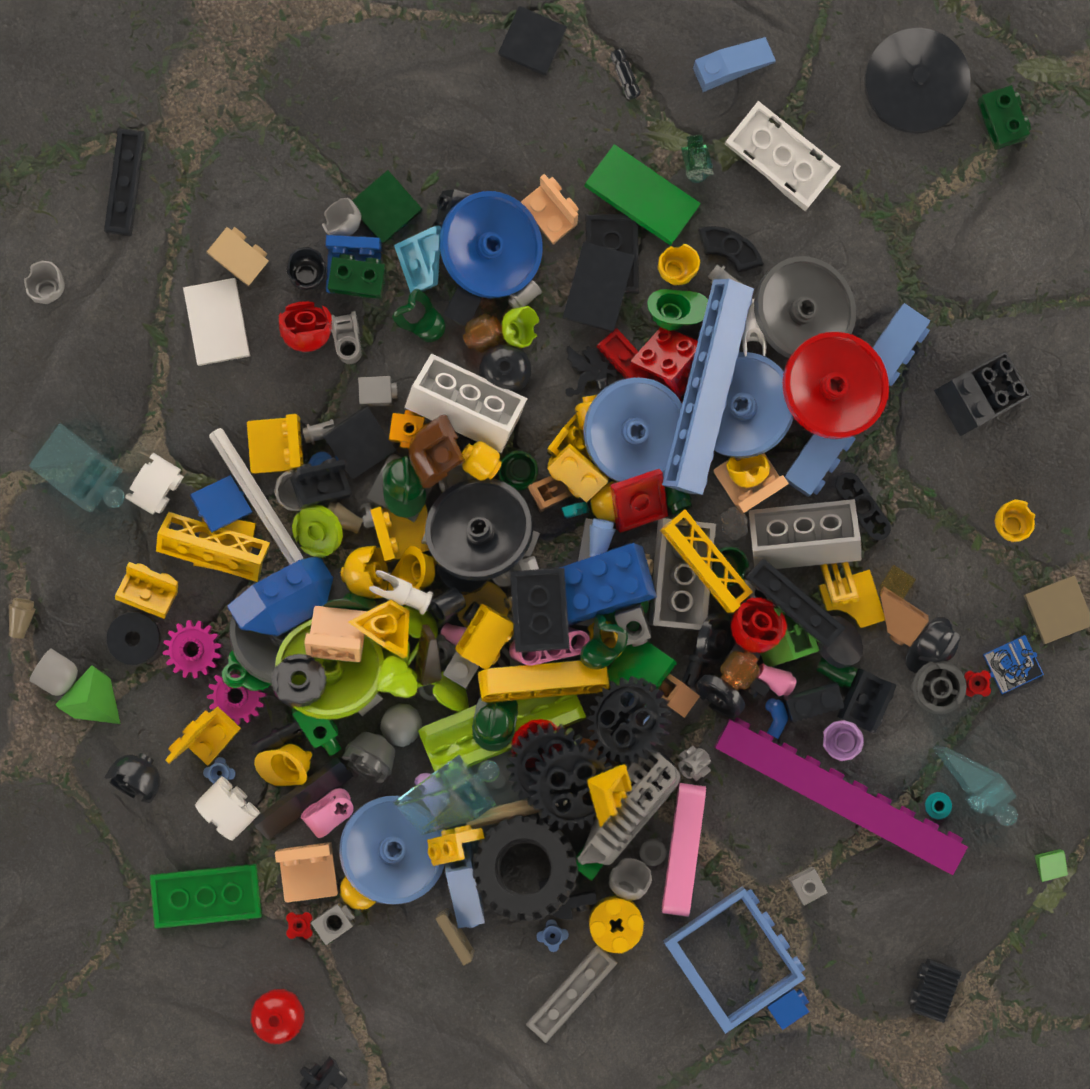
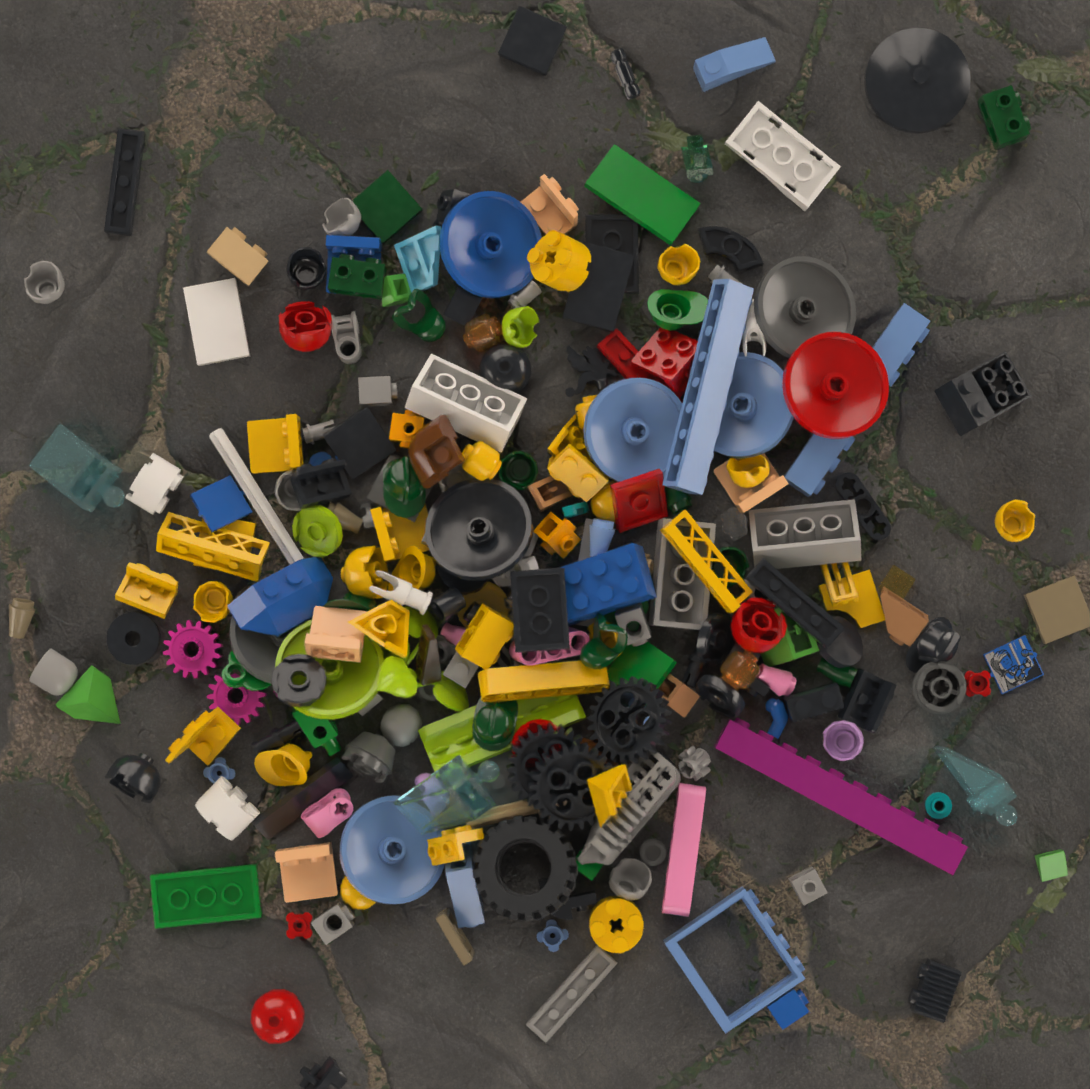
none -> yellow hair [193,581,233,623]
none -> bright green slope [382,274,411,307]
none -> yellow brick [527,230,591,292]
none -> light orange brick [533,512,581,559]

